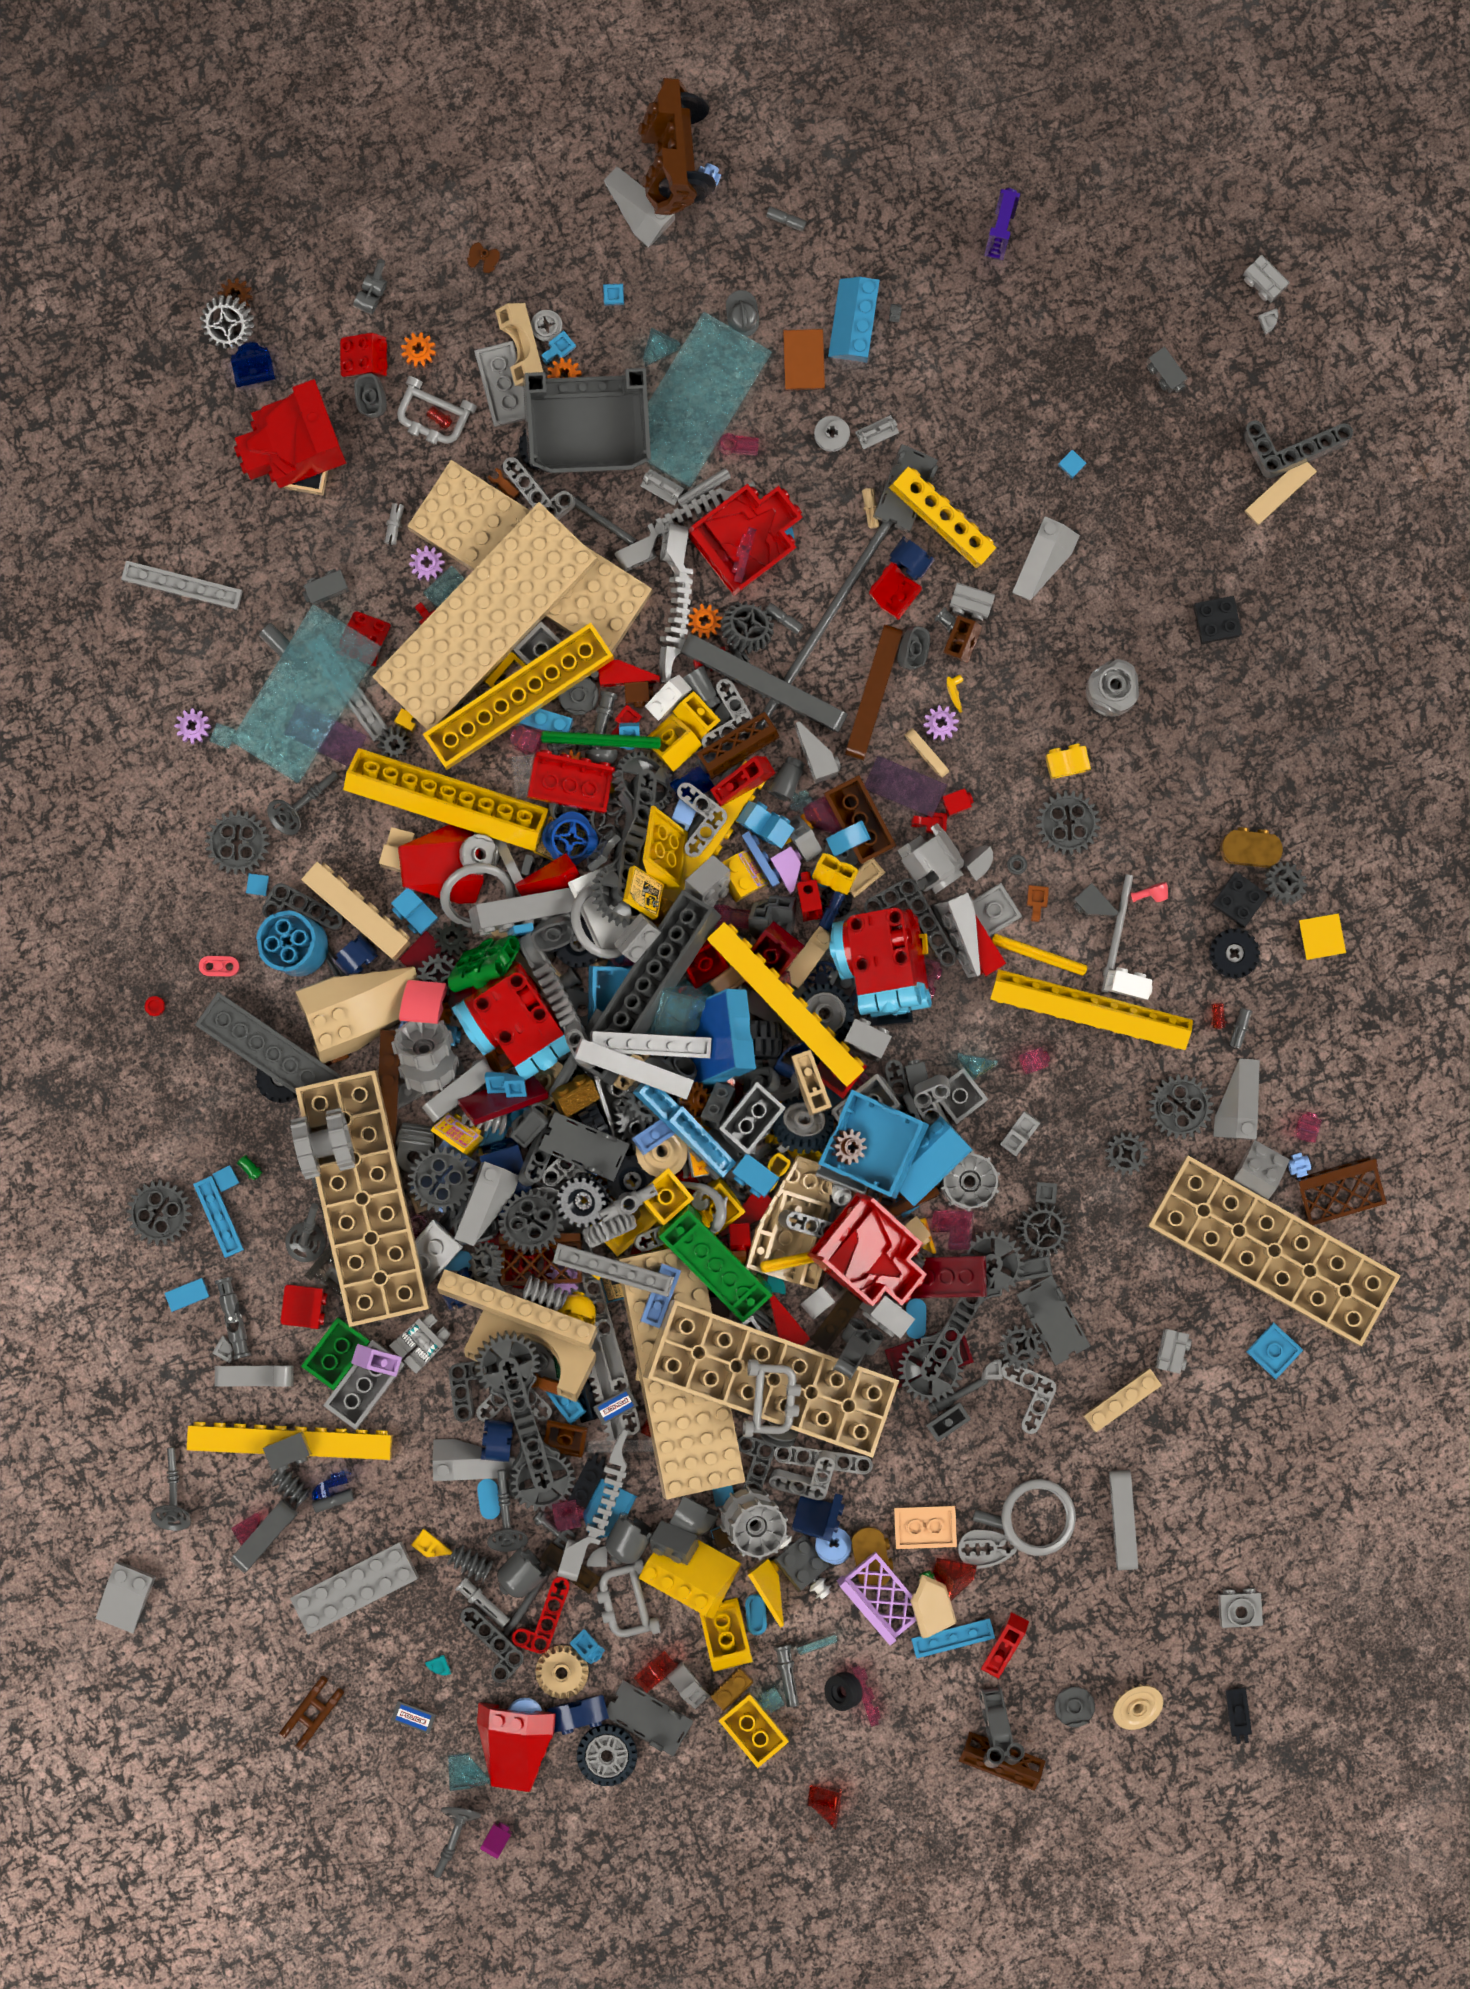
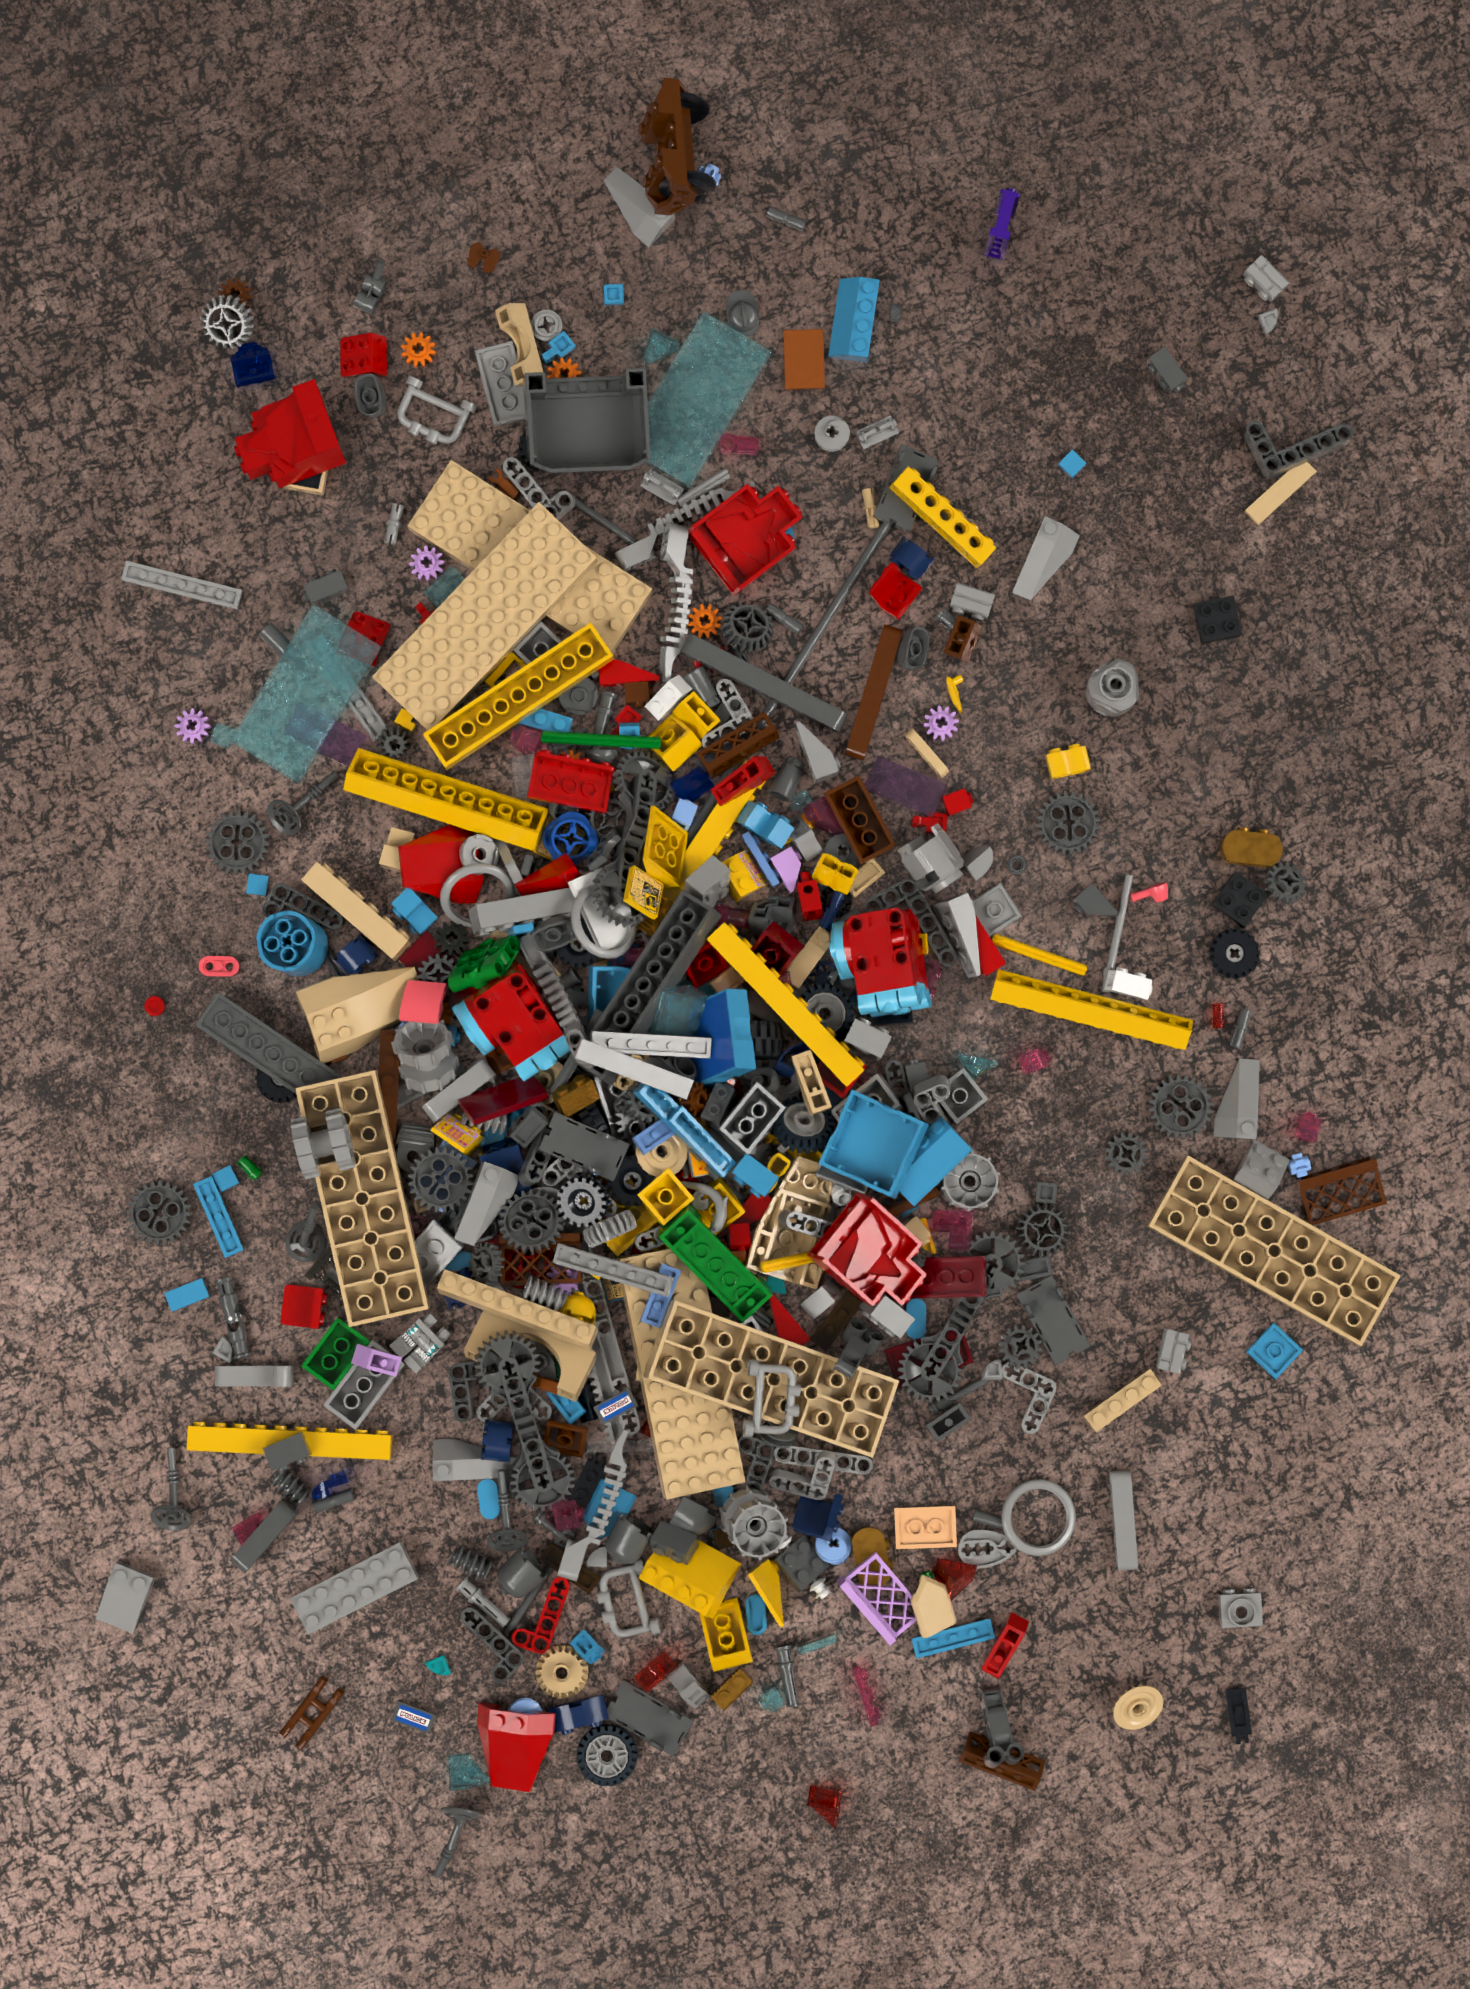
yellow tile [411,1529,453,1558] -> none
clear red pin [426,406,452,430] -> none
magenta slope [480,1822,512,1859] -> none
dark azure slope [485,1072,527,1097] -> none
light grey pin [598,1183,659,1223] -> none
light grey brick [614,914,662,963] -> none
light grey beam [677,783,727,858] -> none
yellow brick [718,1692,789,1768] -> none
clear pink plate [732,527,757,583] -> none
black tyre [824,1672,863,1711] -> none
dark azure slope [826,821,870,857] -> none
gear [830,1128,867,1165] -> none
light grey slope [1000,1111,1041,1156] -> none
dark orange plate [1027,885,1049,922] -> none
dark grey tile [1054,1686,1095,1727] -> none
yellow piece [1299,913,1346,960] -> none

